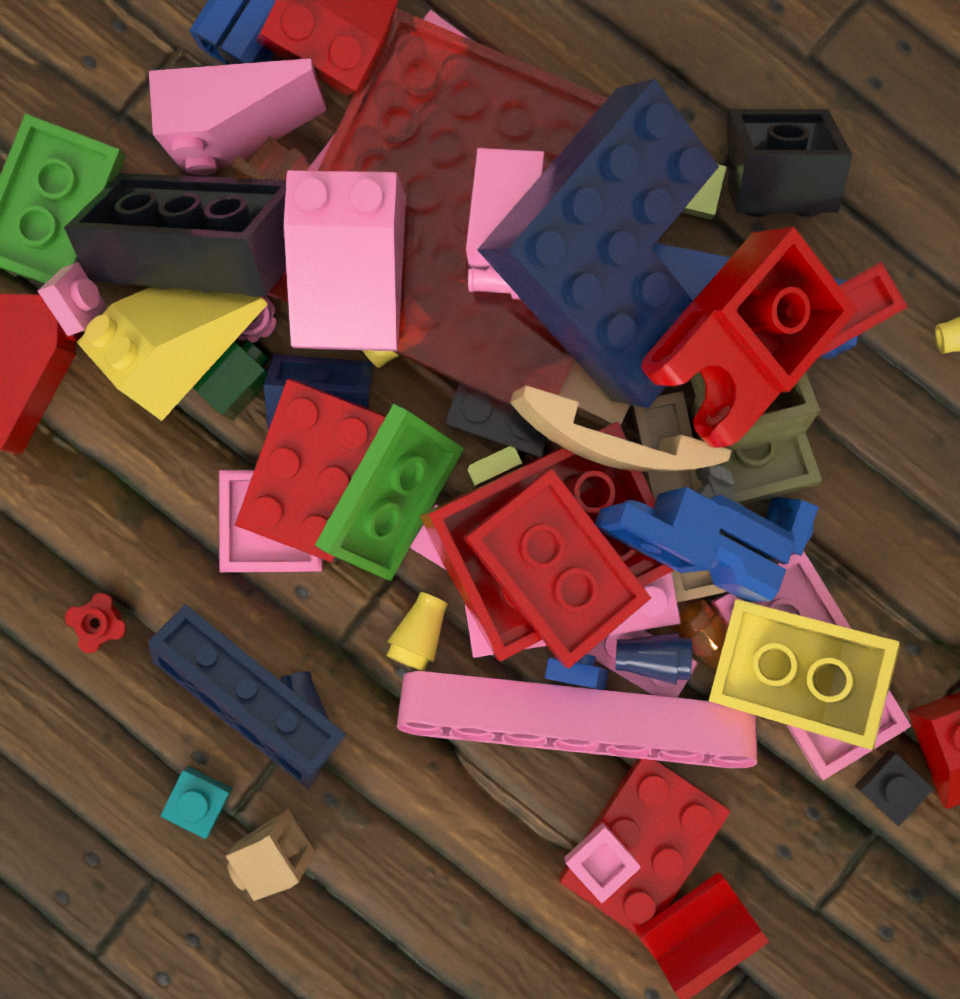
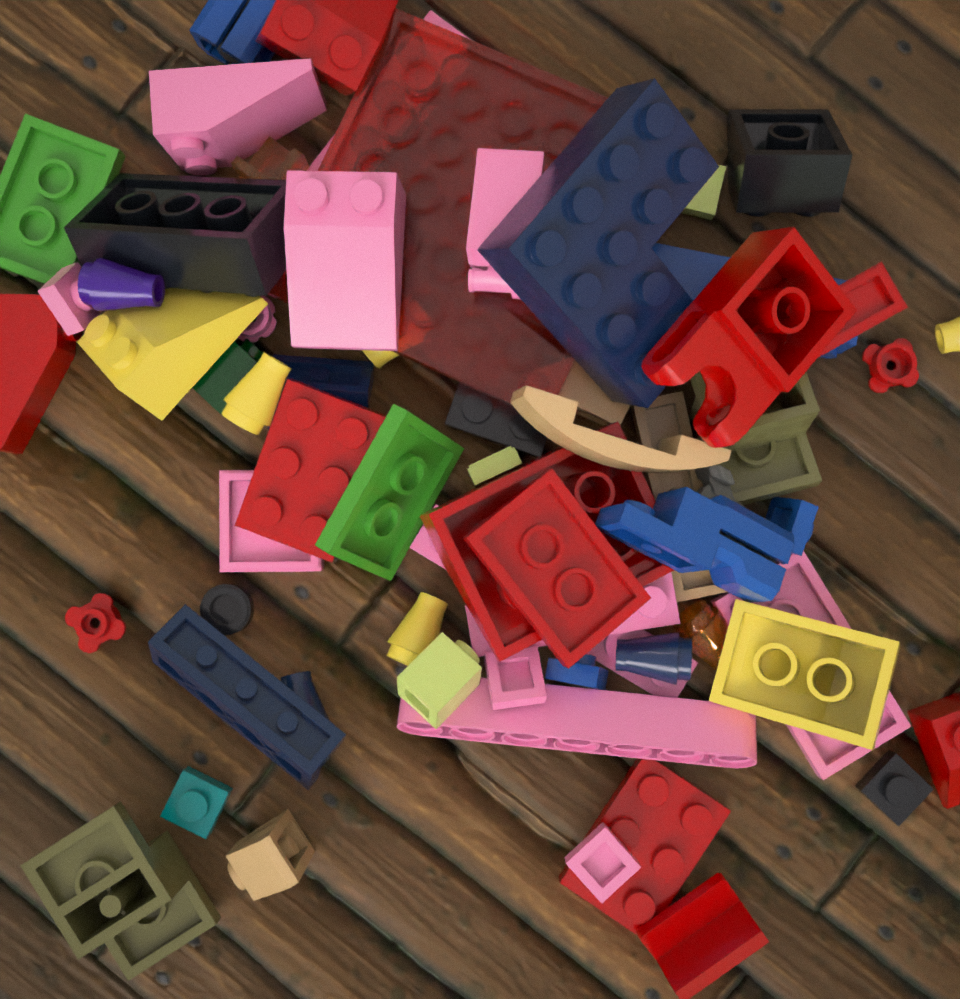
none -> olive bracket [20,801,221,981]
none -> dark purple cone [78,258,165,311]
none -> black tile [200,583,254,635]
none -> light yellow cone [221,352,292,435]
none -> yellowish green brick [397,632,482,729]
none -> bright pink plate [484,645,547,710]
none -> red plate [862,338,919,393]

